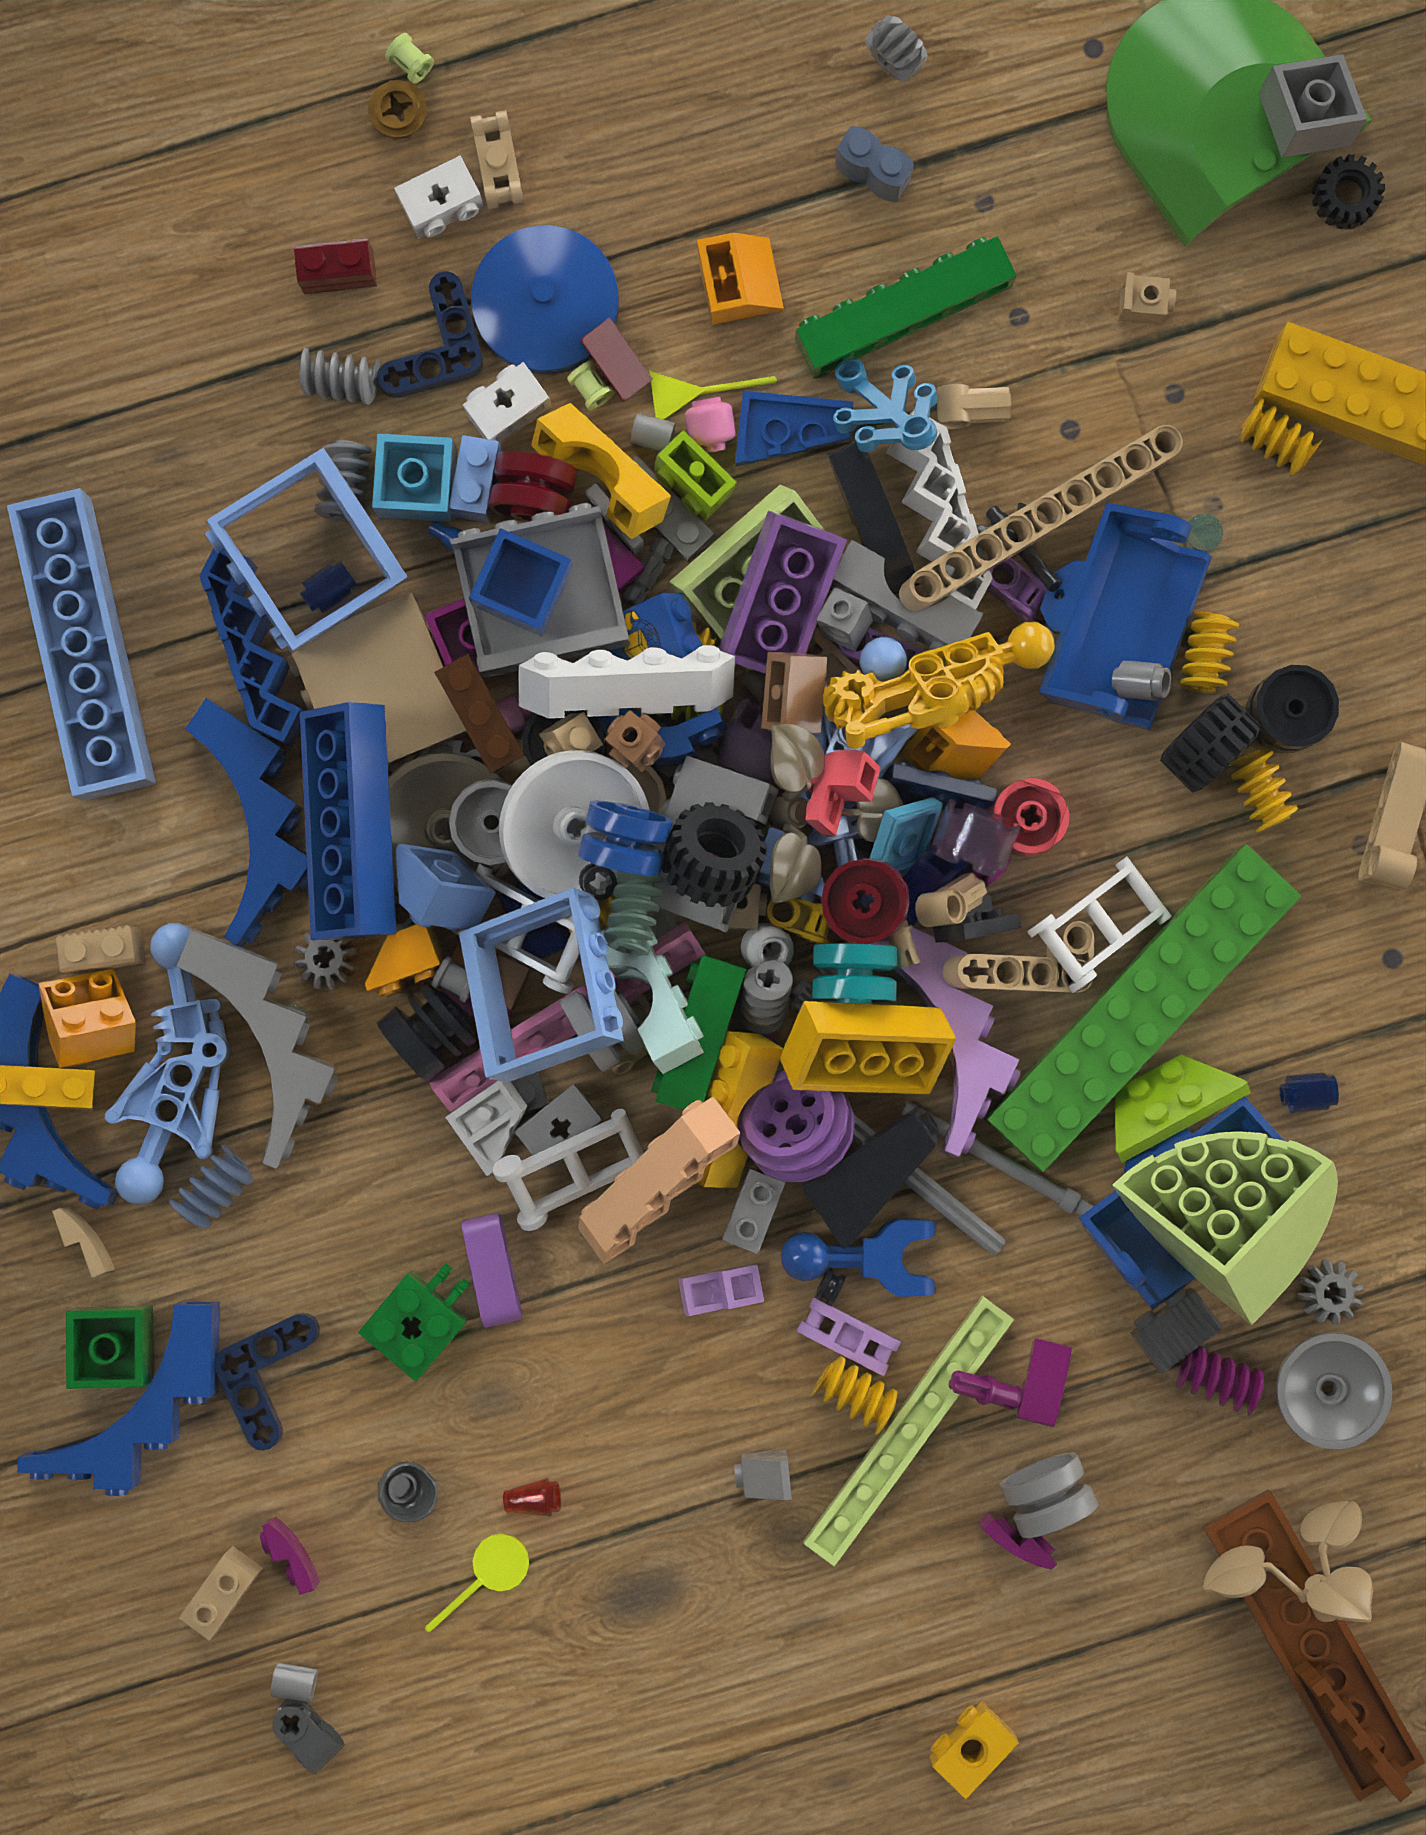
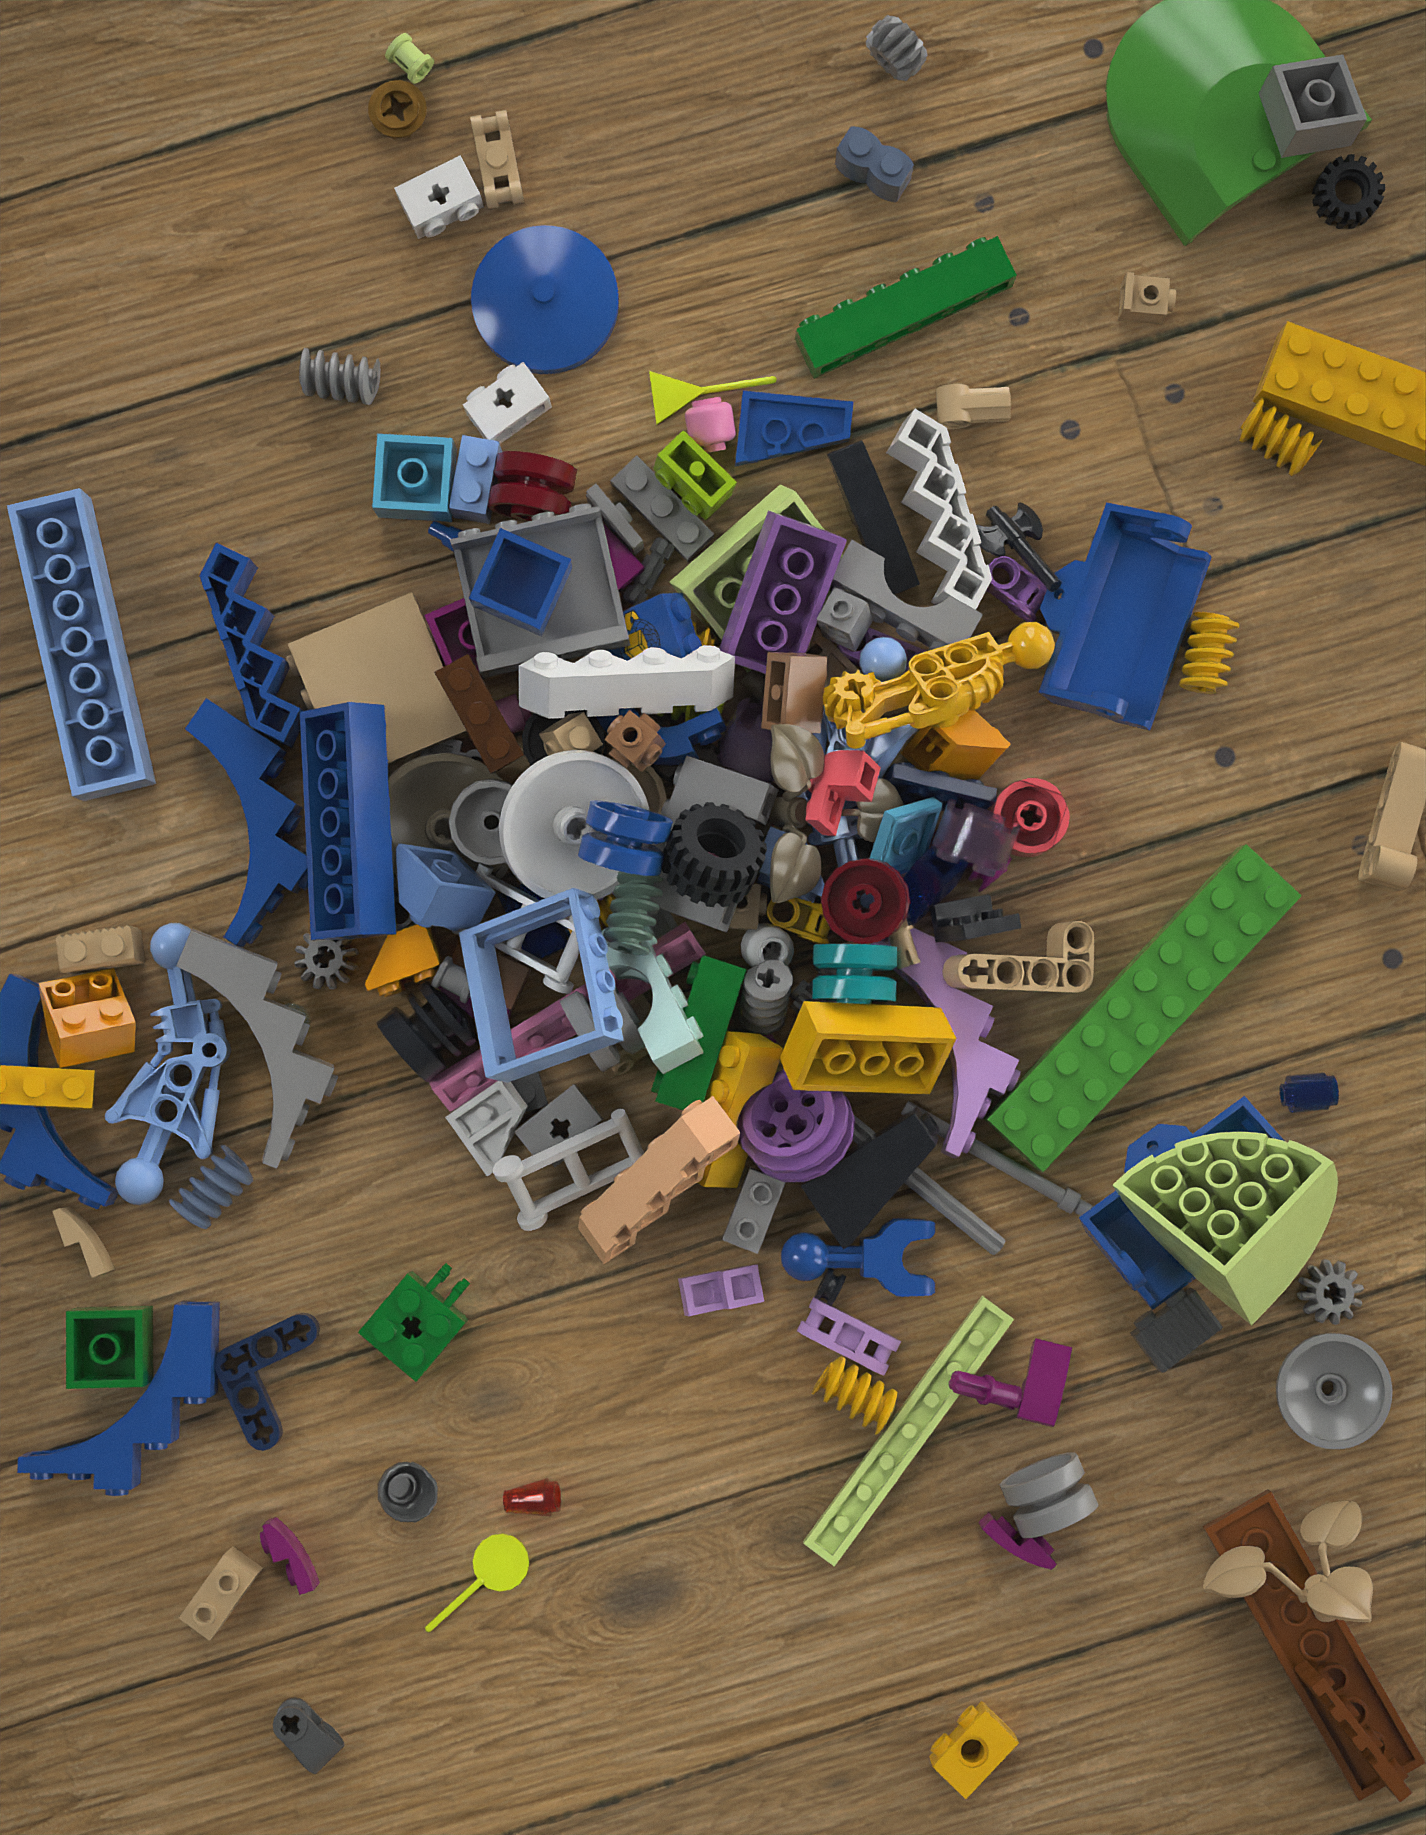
light blue window [205,448,408,653] -> none
light grey piece [271,1663,318,1703] -> none
dark red brick [294,238,377,294] -> none
clear blue brick [300,561,358,613] -> none
light grey piece [314,440,371,522] -> none
dark blue beam [377,271,483,398] -> none
medium lavender beam [462,1212,522,1328] -> none
yellow arch [531,403,671,539] -> none
yellowish green bush [567,360,615,411] -> none
black bush [579,863,617,900] -> none
slope [580,317,653,402] -> none
light grey piece [630,413,676,452] -> none
light orange slope [697,233,784,325] -> none
light grey slope [734,1449,792,1500] -> none
dark azure plant [833,358,938,452] -> none
tan beam [899,425,1183,612] -> none
tan piece [915,873,987,927] -> none
white piece [1027,857,1172,993] -> none
light grey brick [1112,660,1171,701] -> none
lime wing [1115,1054,1251,1163] -> none
black tyre [1160,694,1261,793] -> none
magenta piece [1176,1345,1264,1416] -> none
clear light blue tile [1185,514,1223,552] -> none
yellow piece [1229,750,1298,833] -> none
black wheel [1246,665,1339,753] -> none

